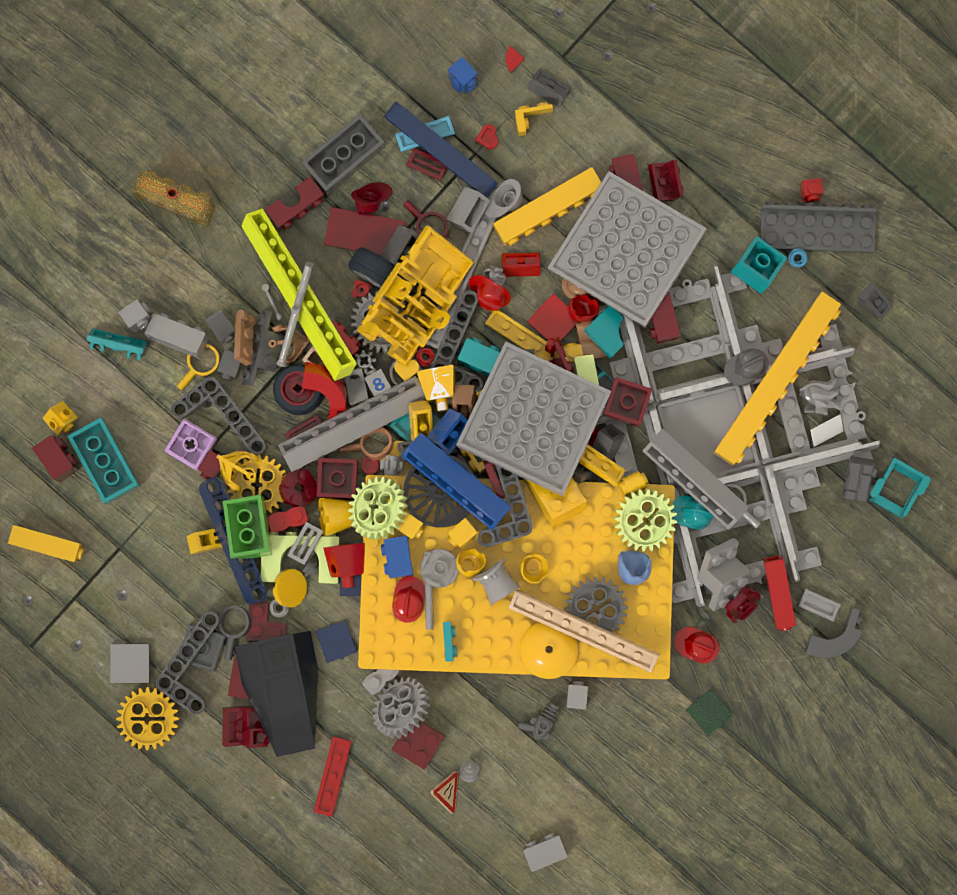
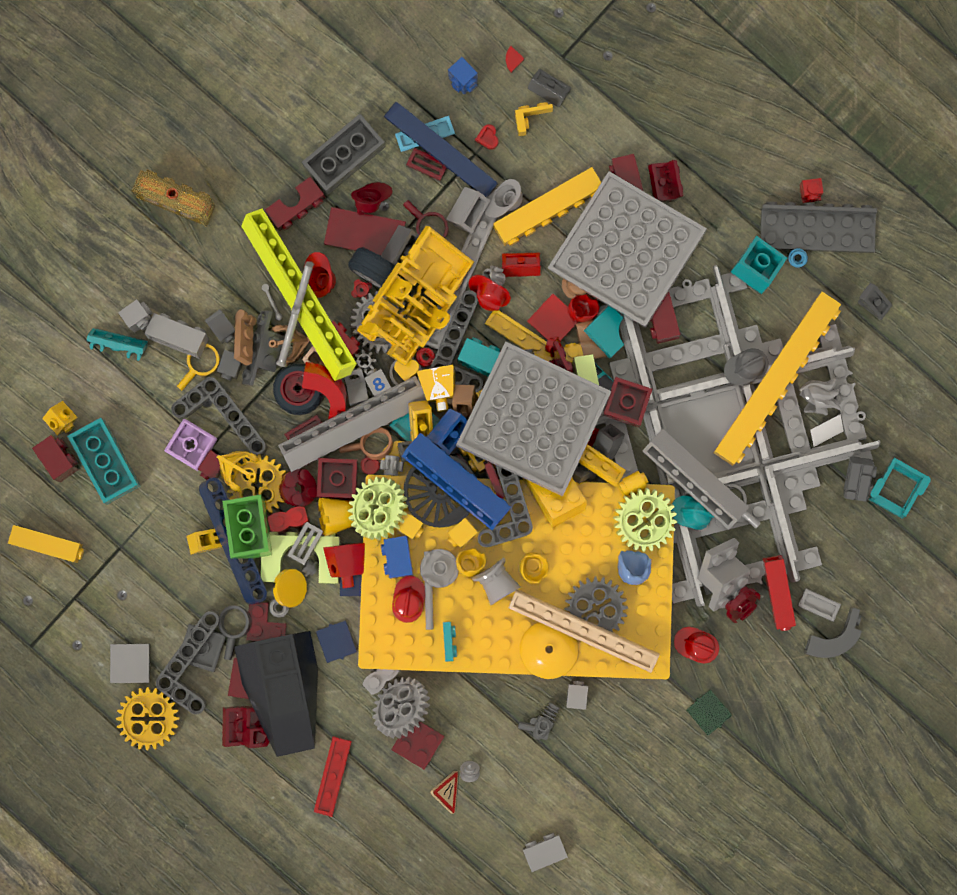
none -> red piece [304,252,336,298]

